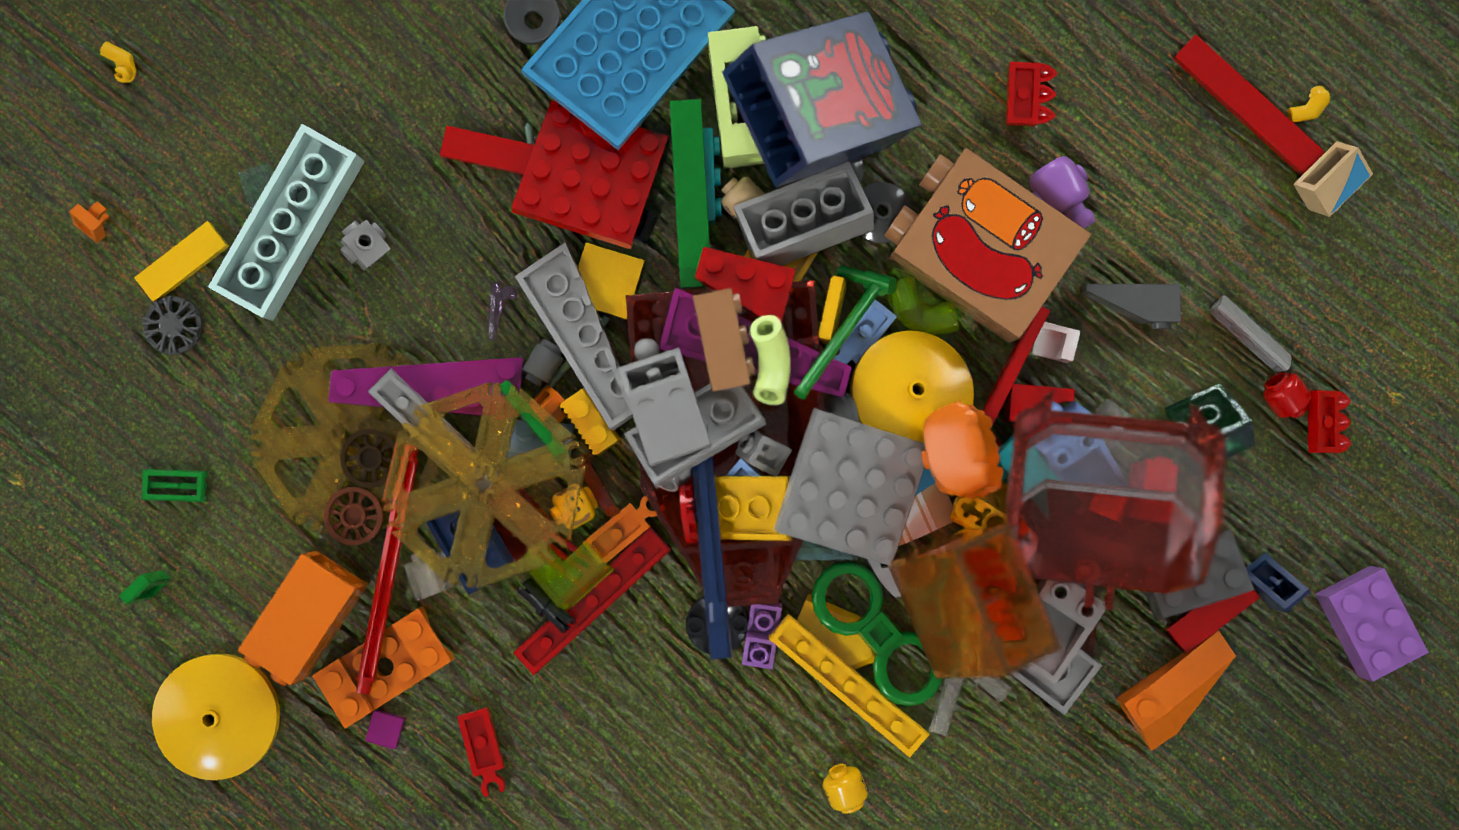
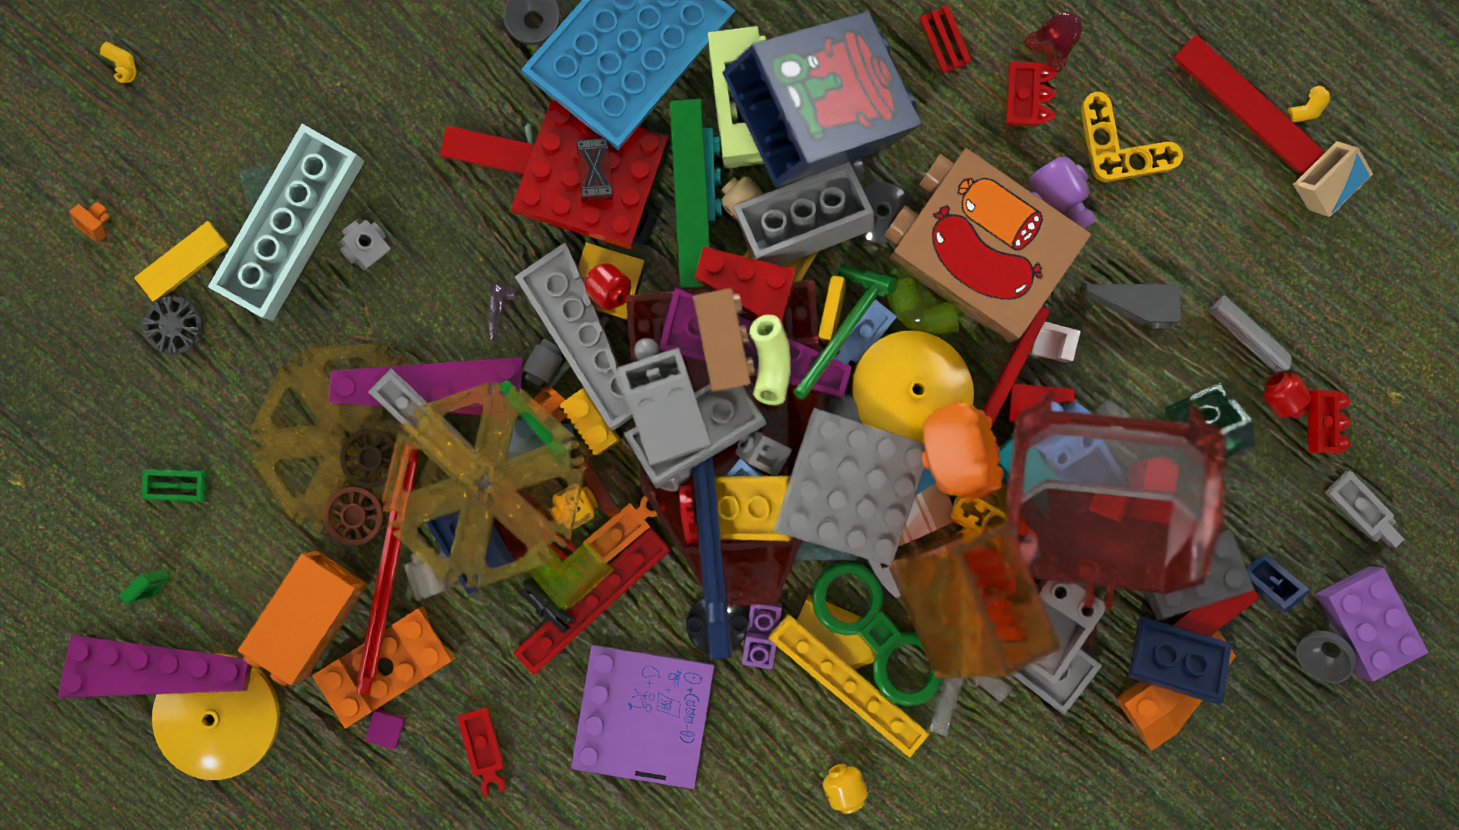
none -> magenta wing [58,635,252,698]
none -> medium lavender plate [571,644,714,789]
none -> tile [576,138,613,202]
none -> red head [585,263,631,310]
none -> red tile [919,5,972,75]
none -> clear red piece [1023,12,1083,73]
none -> yellow beam [1081,92,1183,182]
none -> dark blue tile [1128,616,1232,705]
none -> dark grey piece [1296,631,1356,683]
none -> light grey hinge [1325,471,1404,548]

